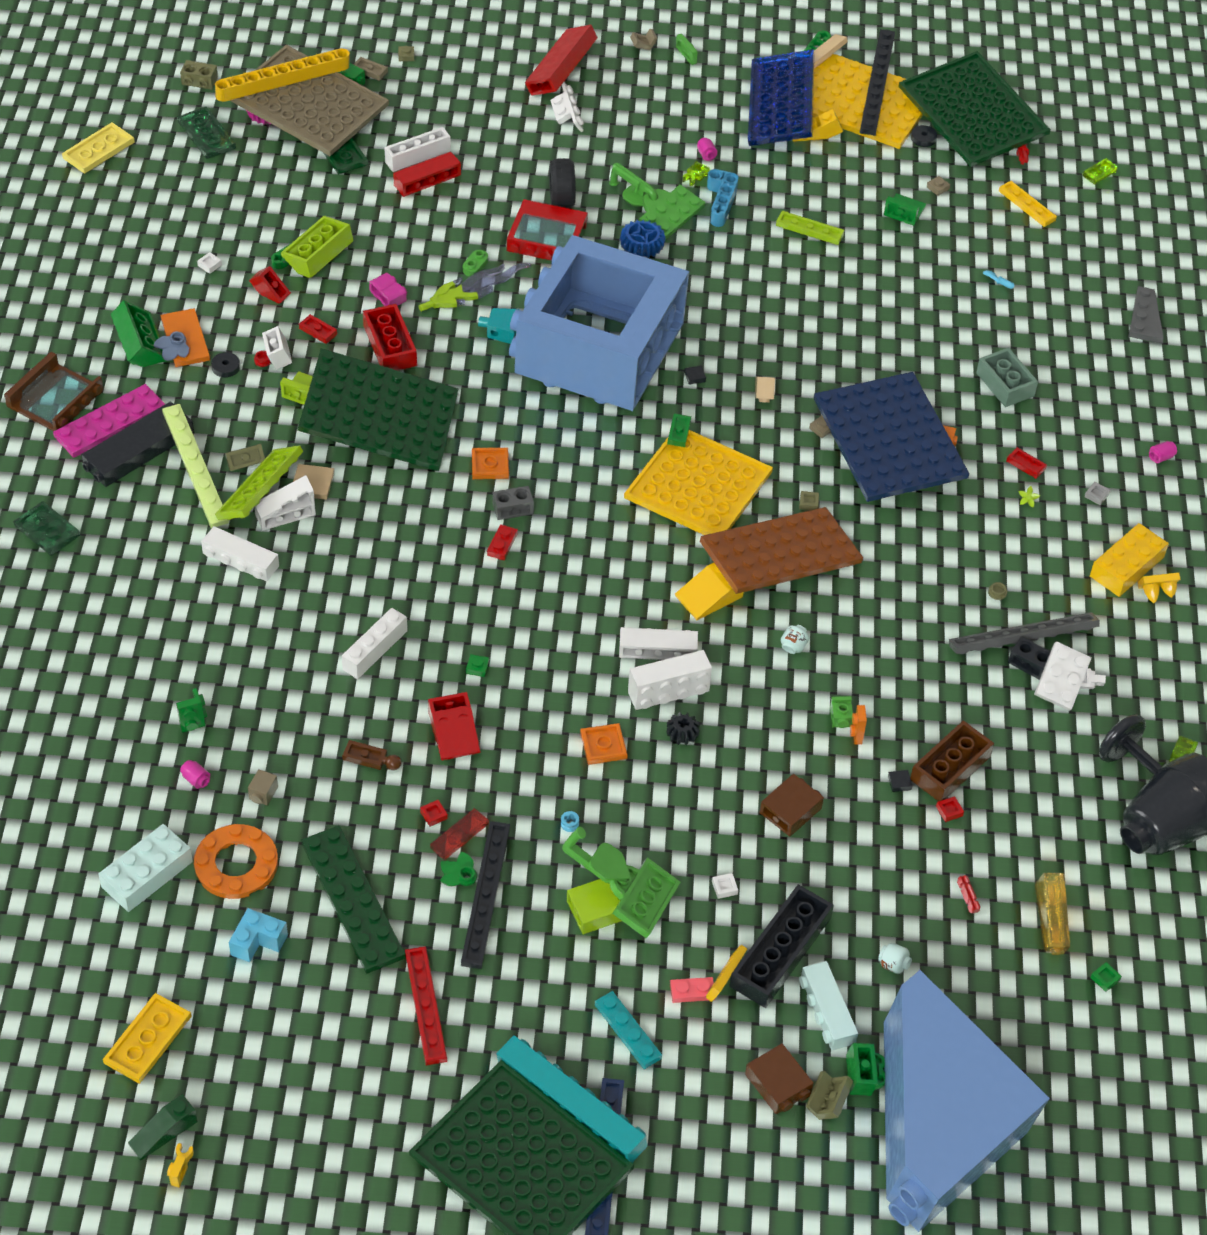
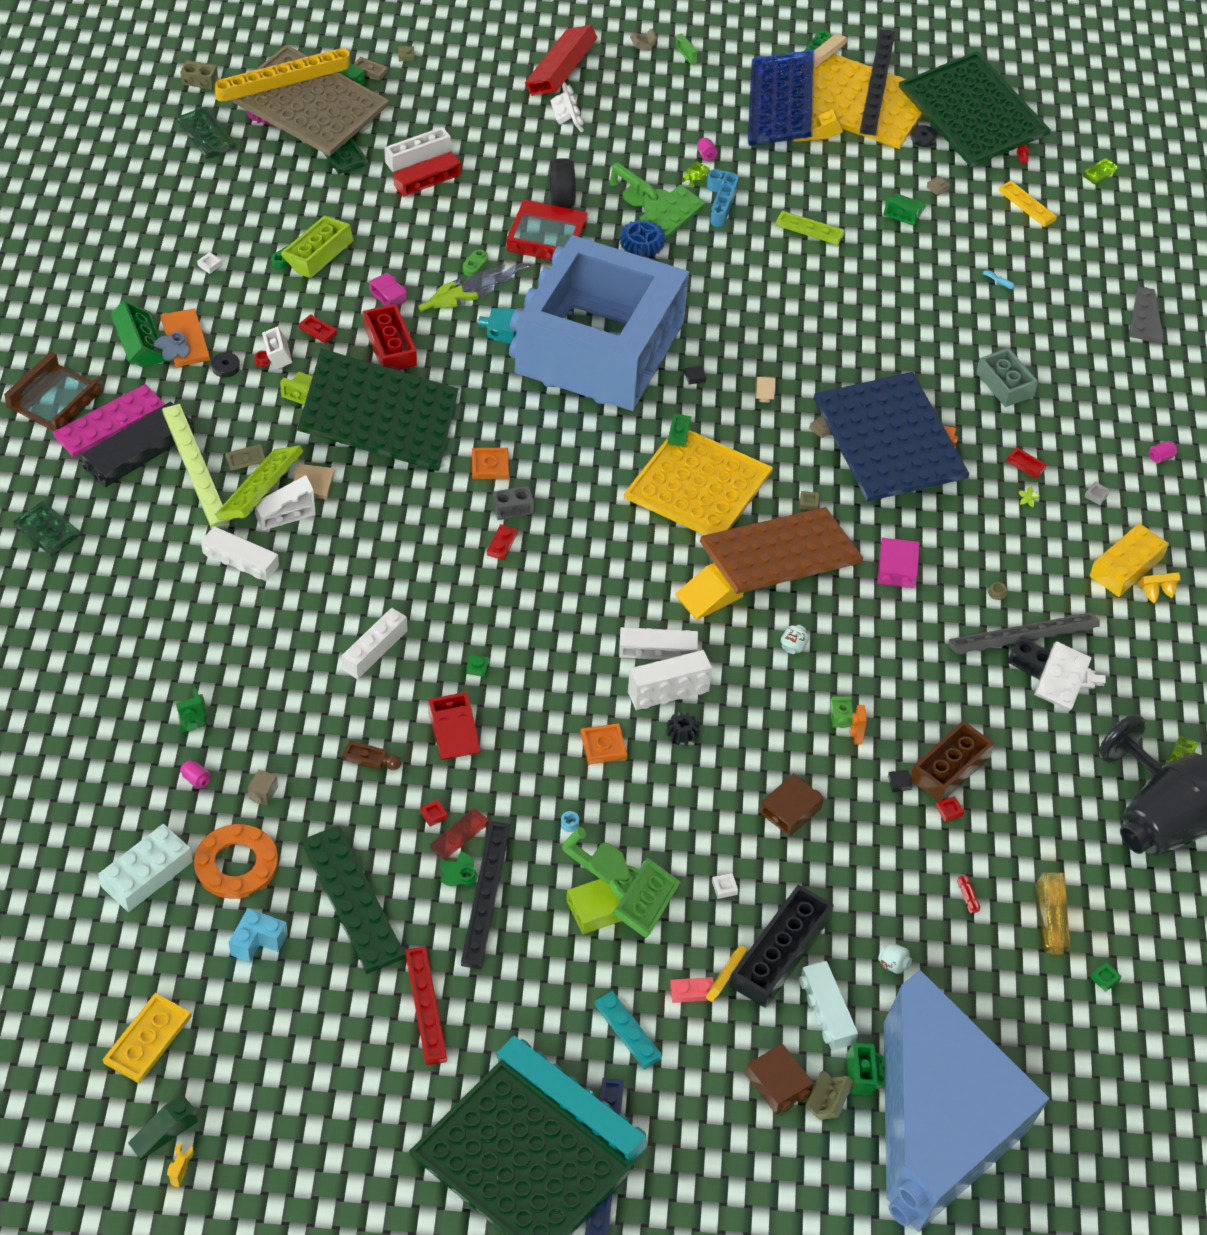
light yellow plate [62,123,135,174] -> none
red slope [249,266,291,304] -> none
none -> dark pink brick [877,538,919,588]

